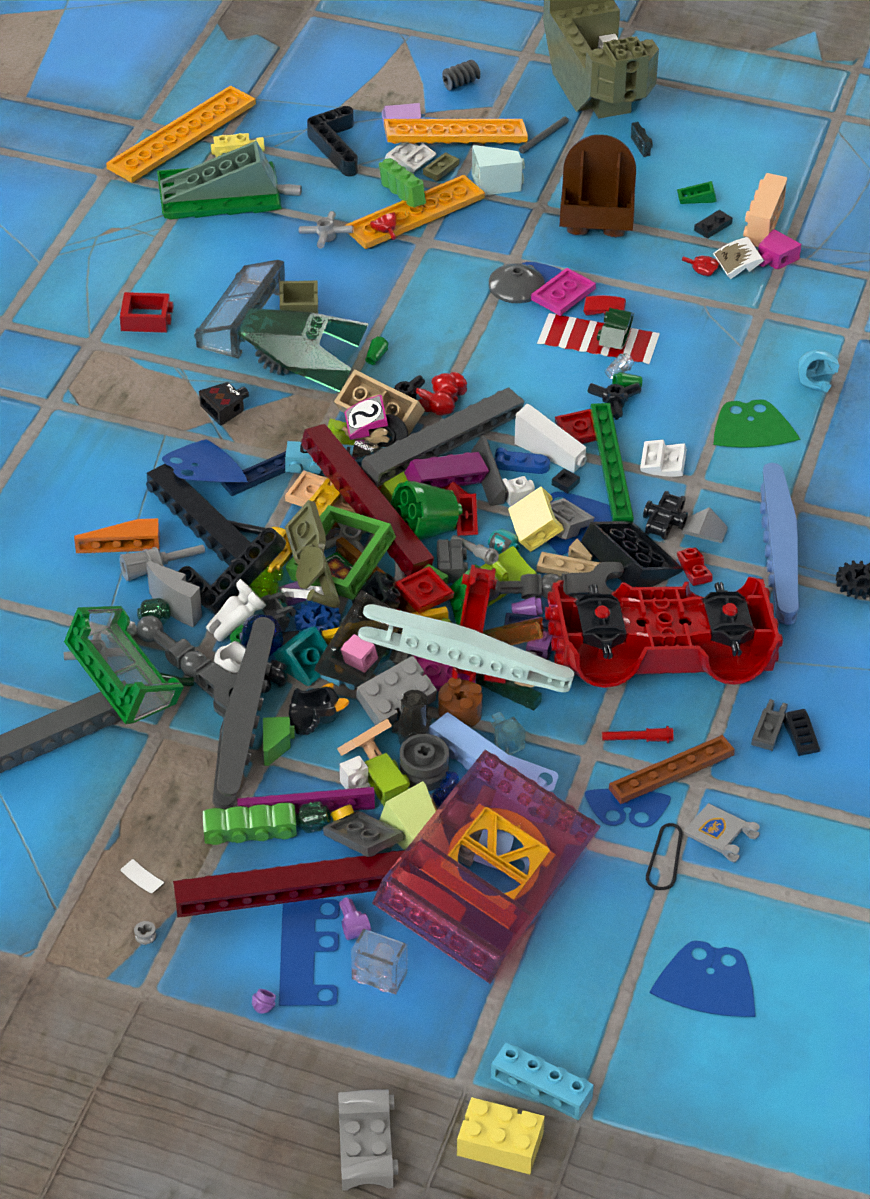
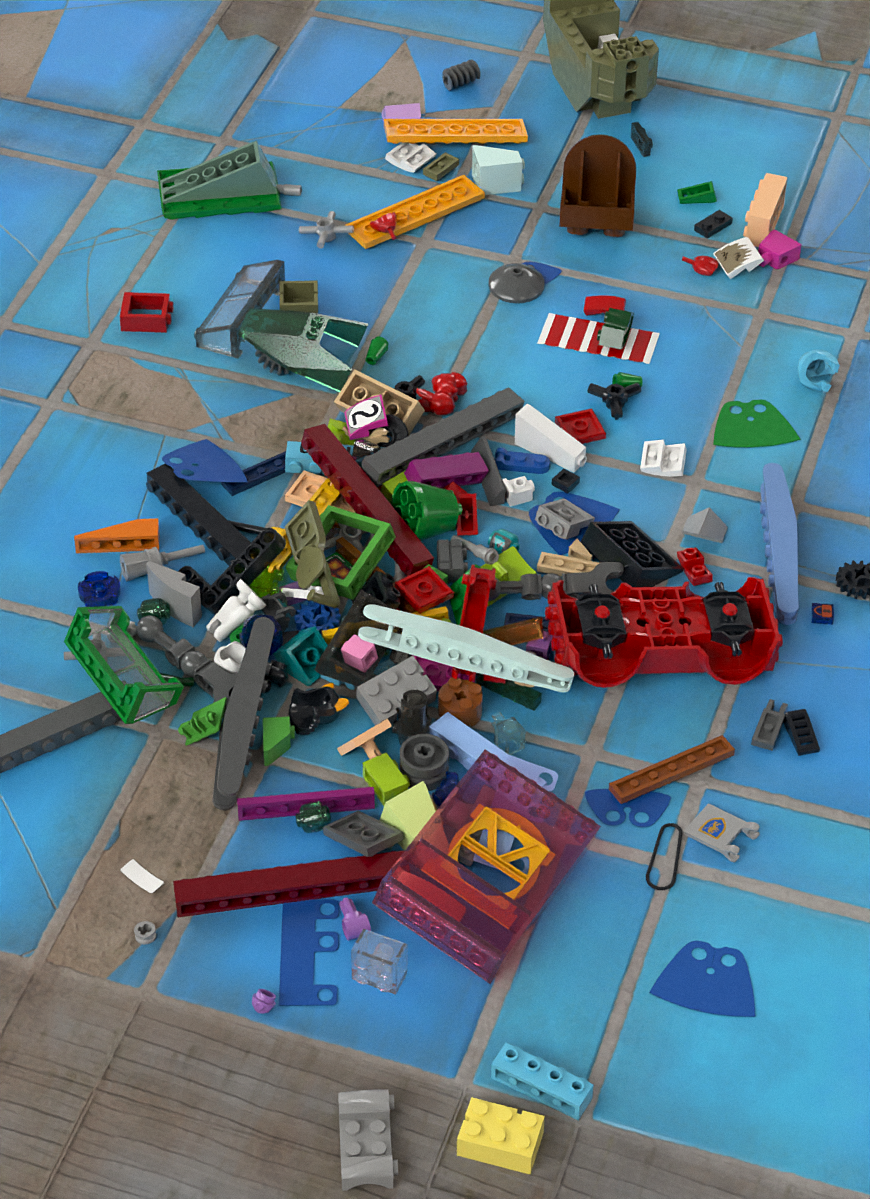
light orange plate [106,85,256,183] -> none
black torso [199,382,249,426] -> none
bright green brick [203,803,297,845] -> none
light yellow brick [211,133,265,157] -> none
black beam [307,106,358,177] -> none
yellow tile [331,804,354,821] -> none
white brick [340,755,370,789] -> none
bright green brick [379,158,426,207] -> none
light yellow panel [508,487,564,552] -> none
medium lavender cone [511,596,543,616] -> none
dark grey bar [519,116,569,154] -> none
dark pink plate [531,268,596,316] -> none
green tile [590,403,634,522] -> none
red pin [602,726,674,744] -> none
clear cone [605,353,634,379] -> none
black axle [643,491,688,540] -> none
none -> clear blue plate [78,571,121,607]
none -> bright green hinge [178,697,227,746]
none -> clear blue tile [811,603,834,625]

